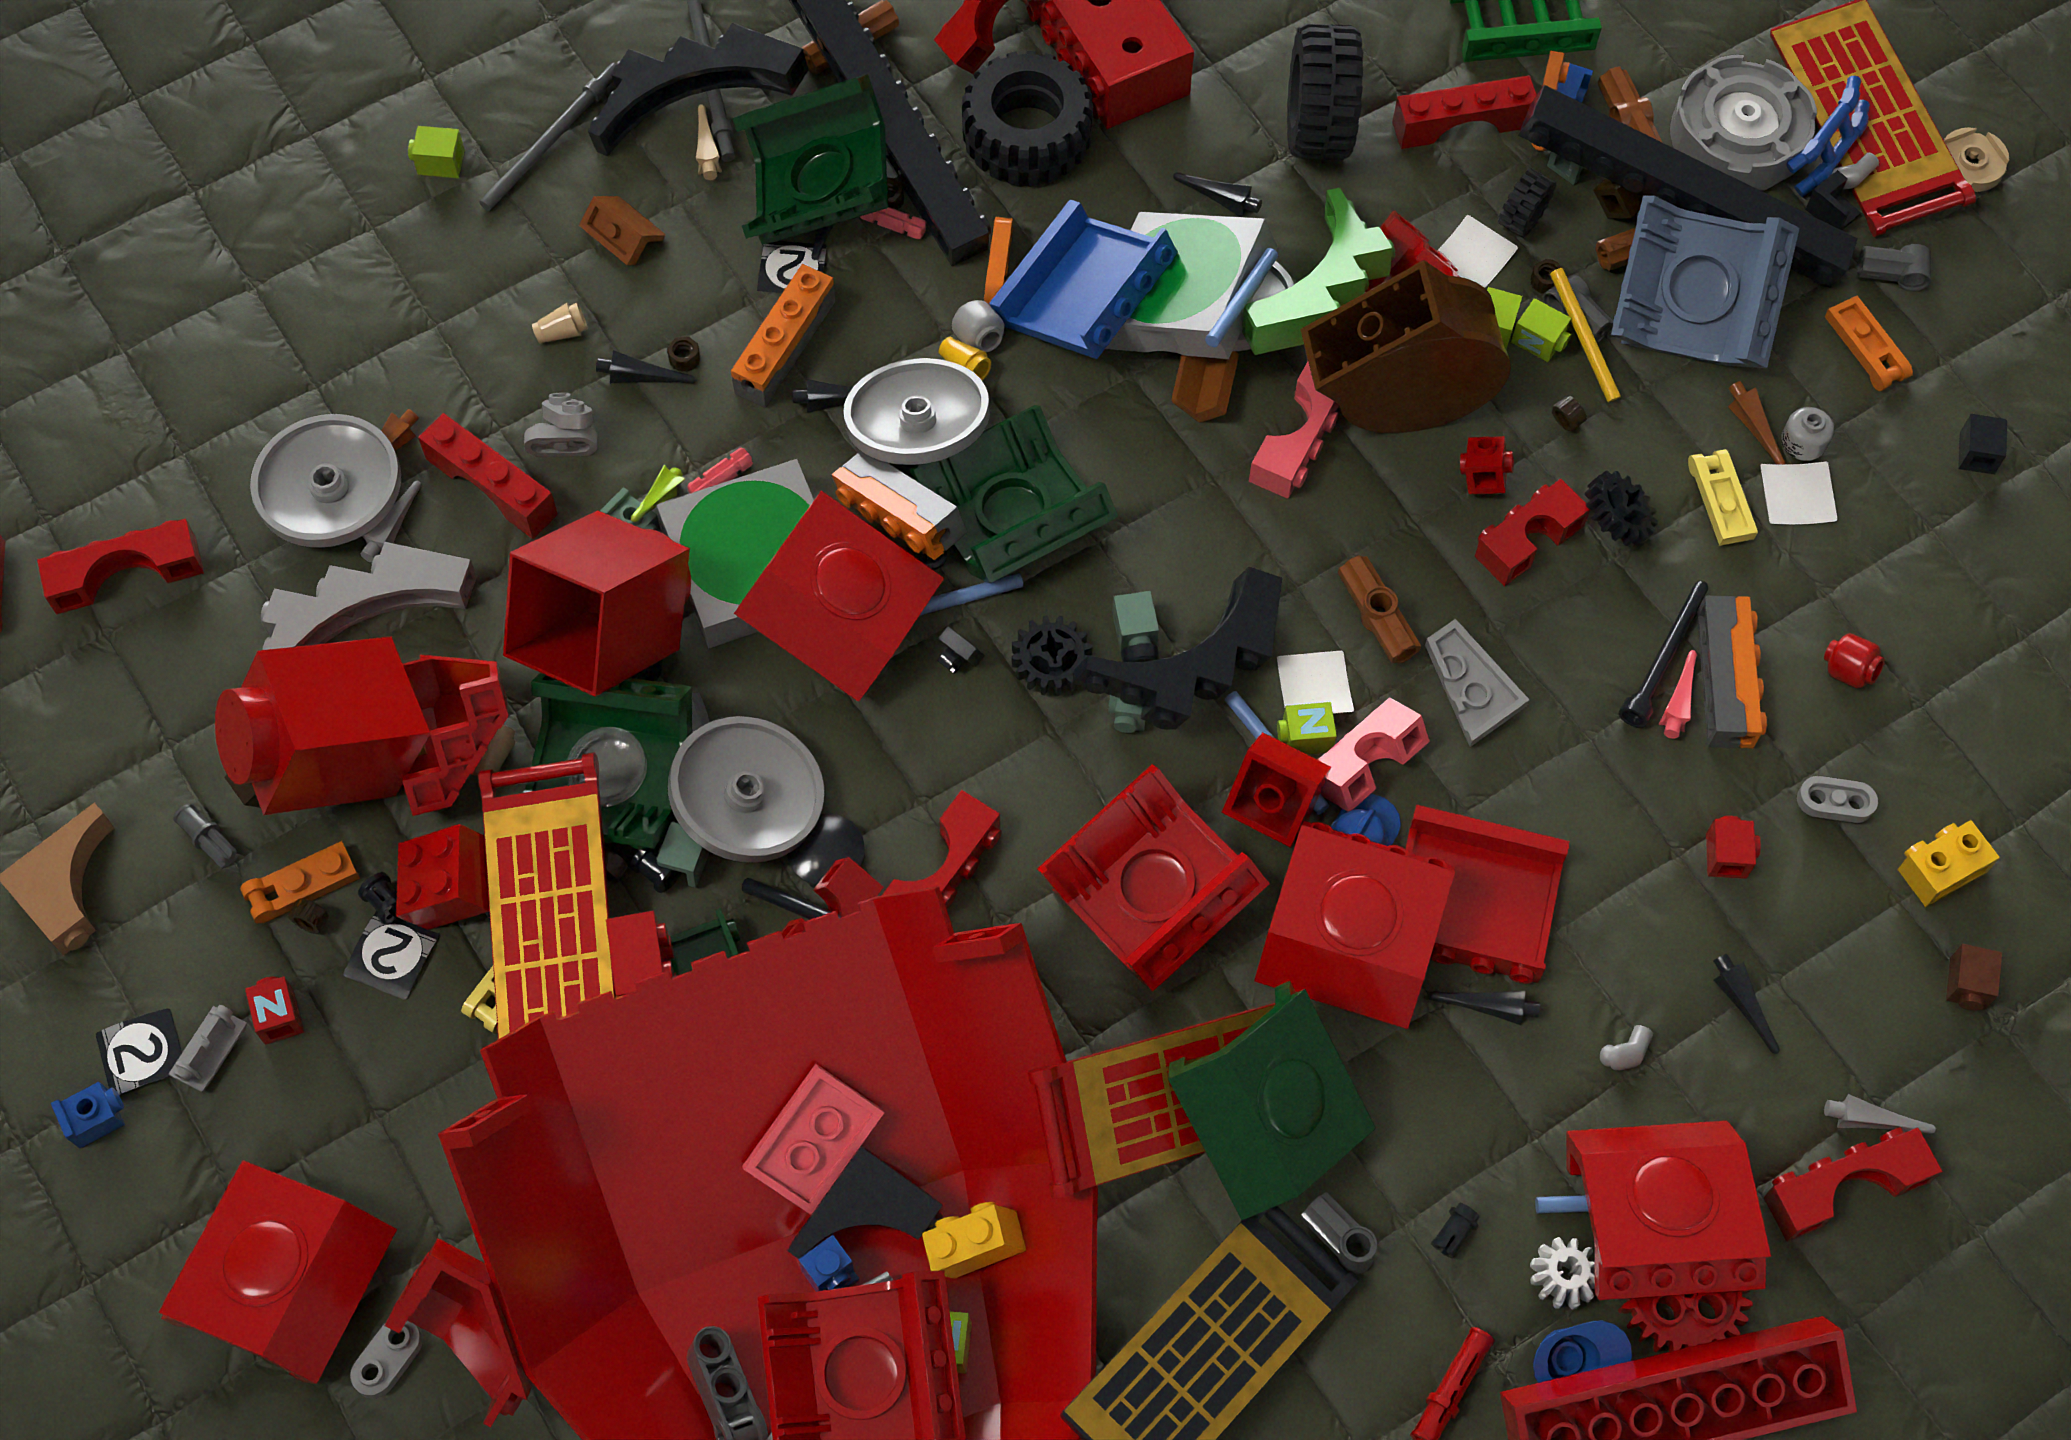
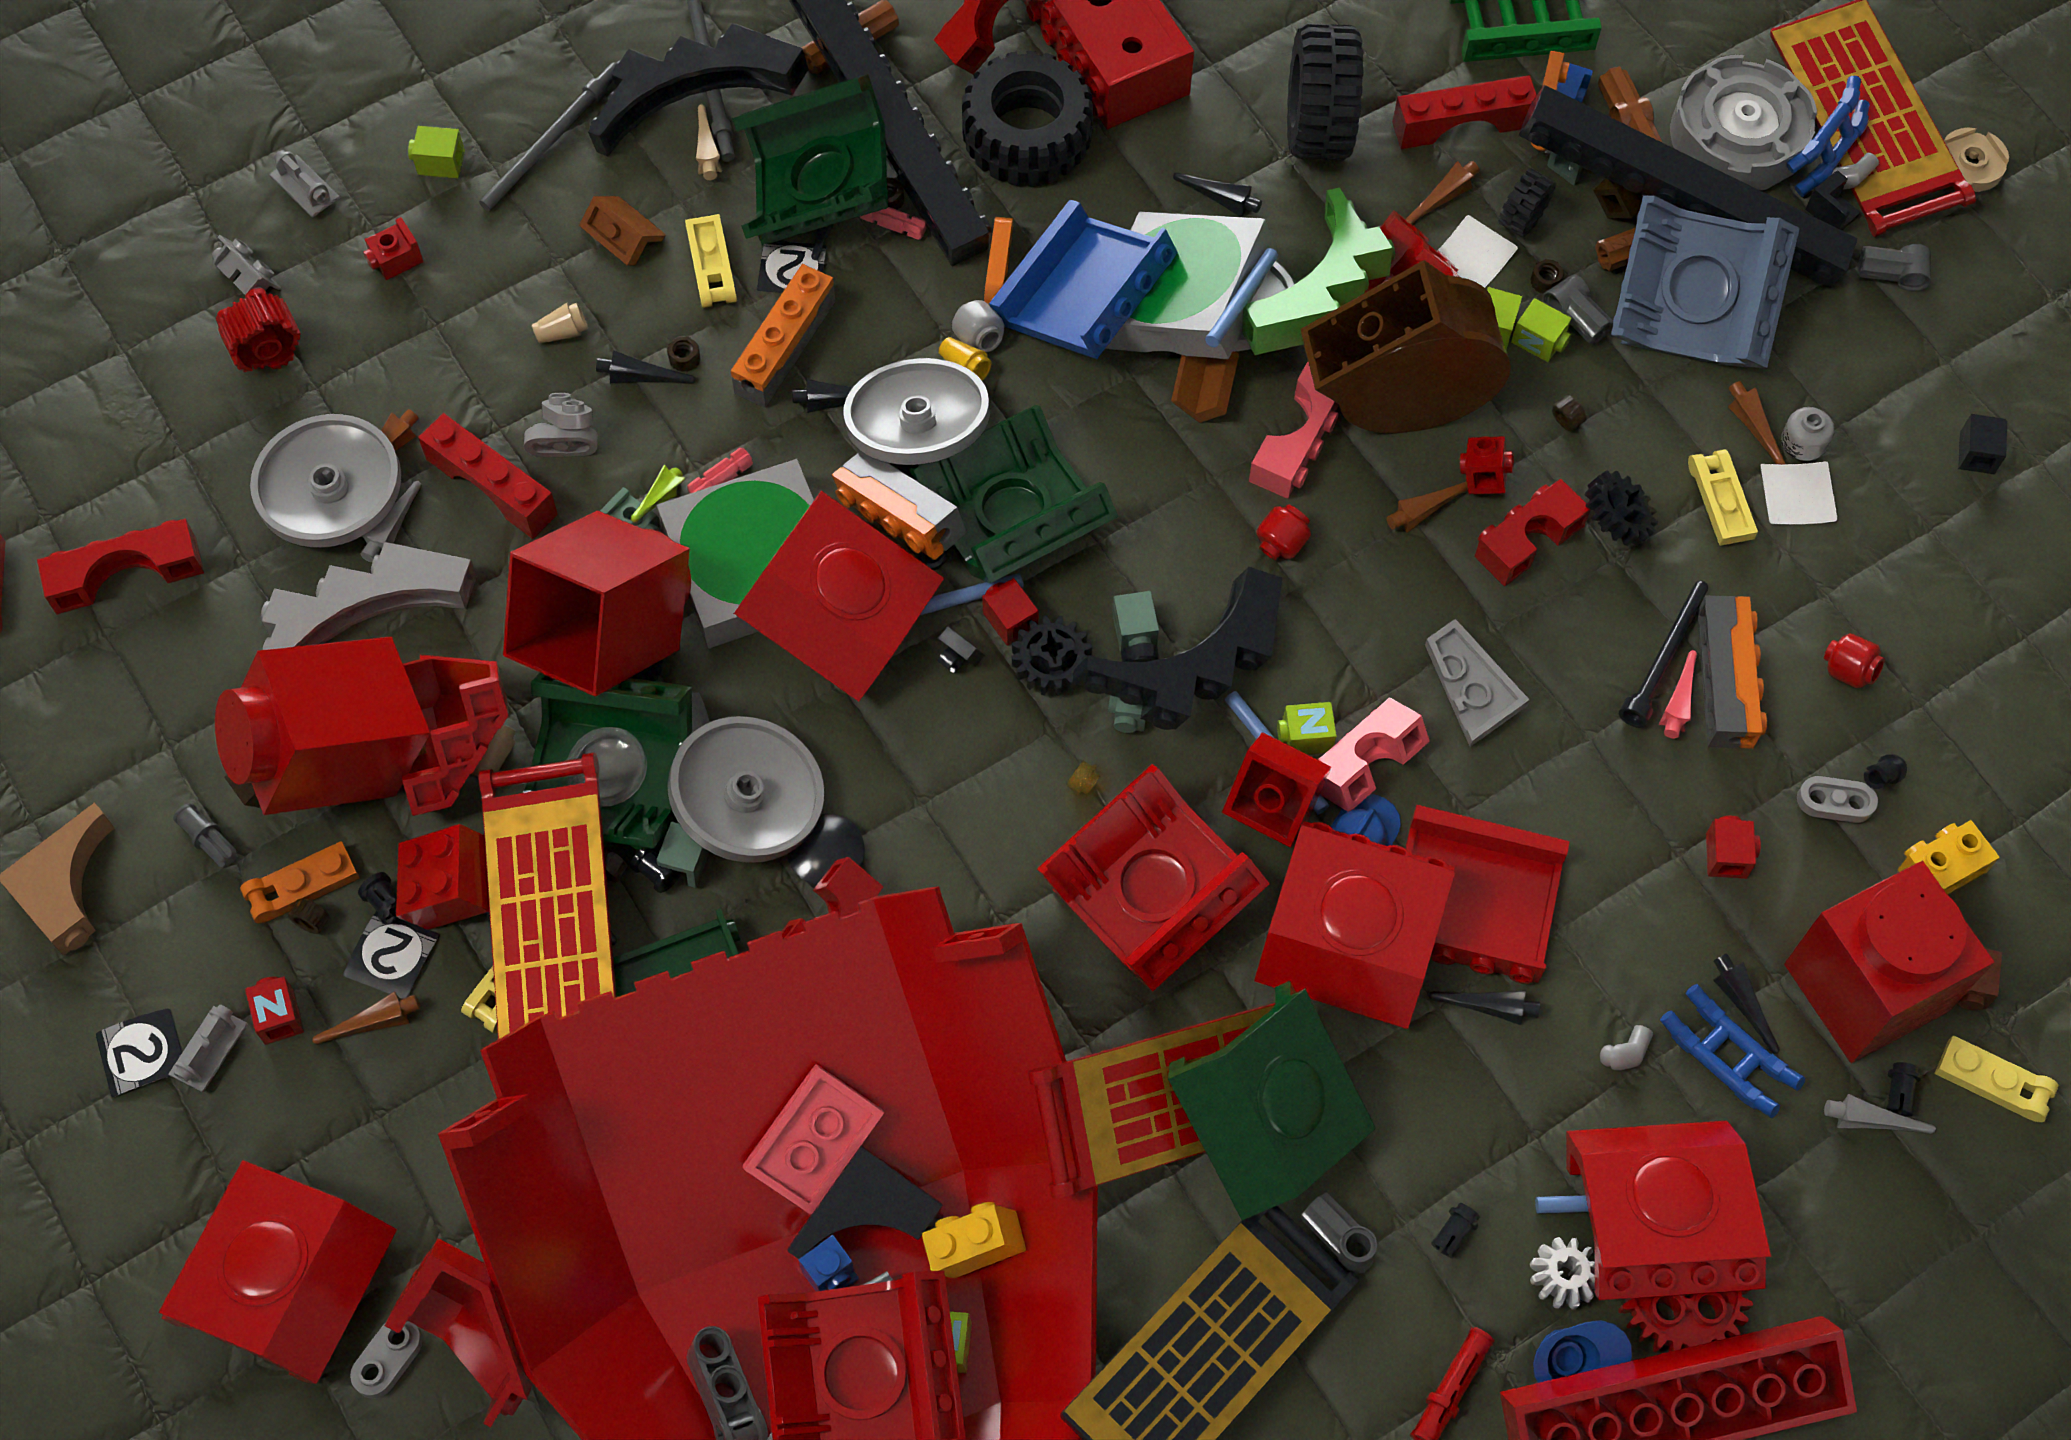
blue brick [51,1082,125,1148] -> none
red brick [605,910,677,997] -> none
black bar [742,878,843,920] -> none
red arch [881,790,1002,909] -> none
white sticker [1277,651,1354,714] -> none
dark orange piece [1338,555,1421,664] -> none
yellow bar [1550,268,1621,403] -> none
red arch [1764,1127,1943,1242] -> none
orange plate [1825,295,1913,391] -> none
none -> light grey hinge [212,234,281,295]
none -> red brick [216,288,301,373]
none -> light grey hinge [269,150,340,218]
none -> dark orange piece [312,991,421,1044]
none -> red brick [363,217,424,280]
none -> light yellow plate [685,214,737,308]
none -> red brick [982,577,1039,646]
none -> clear yellow plate [1066,760,1100,796]
none -> red head [1256,504,1311,561]
none -> dark orange piece [1387,481,1468,533]
none -> dark orange piece [1406,161,1480,224]
none -> blue piece [1660,984,1806,1118]
none -> red container [1784,860,1995,1064]
none -> black pin [1864,754,1907,789]
none -> black pin [1886,1062,1921,1116]
none -> light yellow plate [1934,1035,2059,1122]

